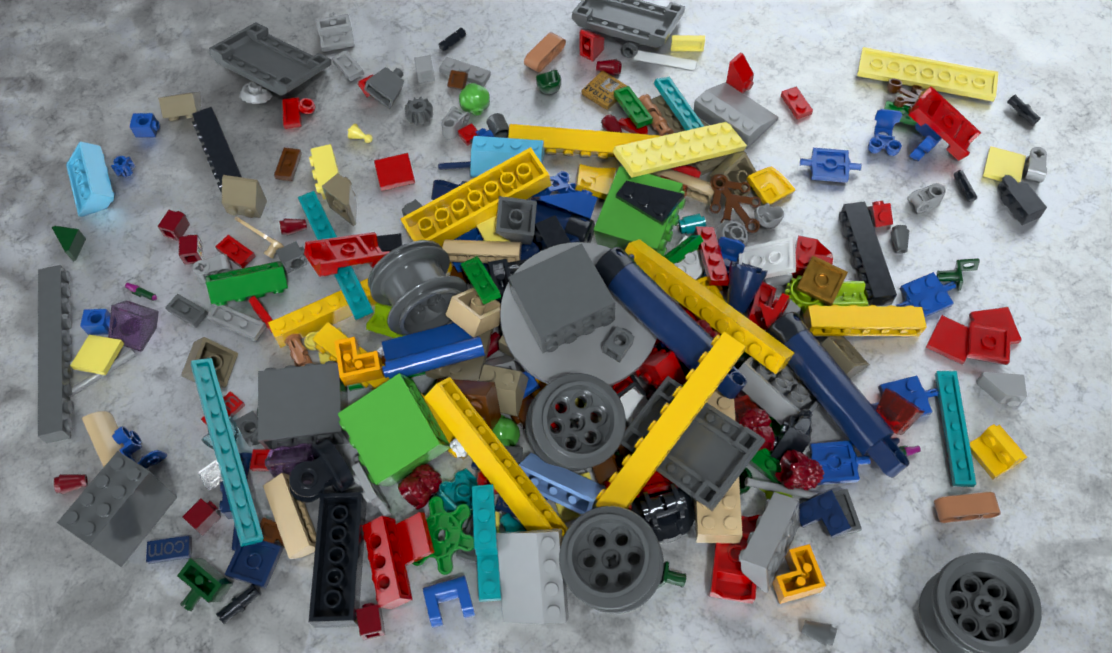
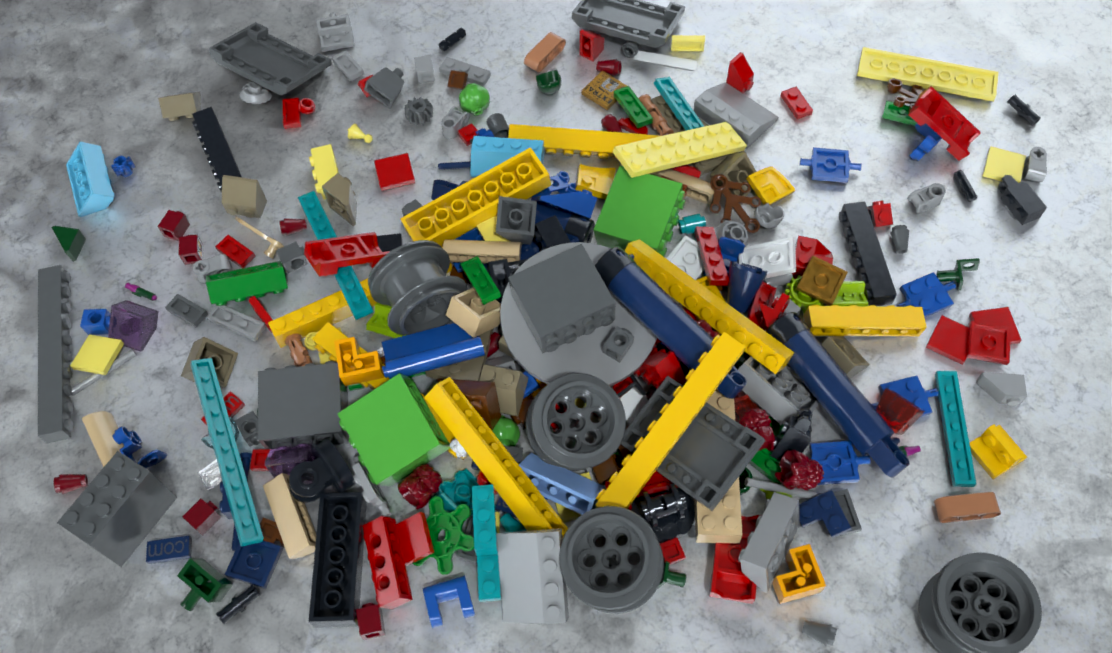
blue brick [129,113,160,138] -> none
reddish brown plate [274,147,302,181] -> none
black wing [616,181,684,226] -> none
green plate [663,235,704,264] -> none
blue piece [868,109,902,156] -> none
none -> red plate [660,538,686,565]

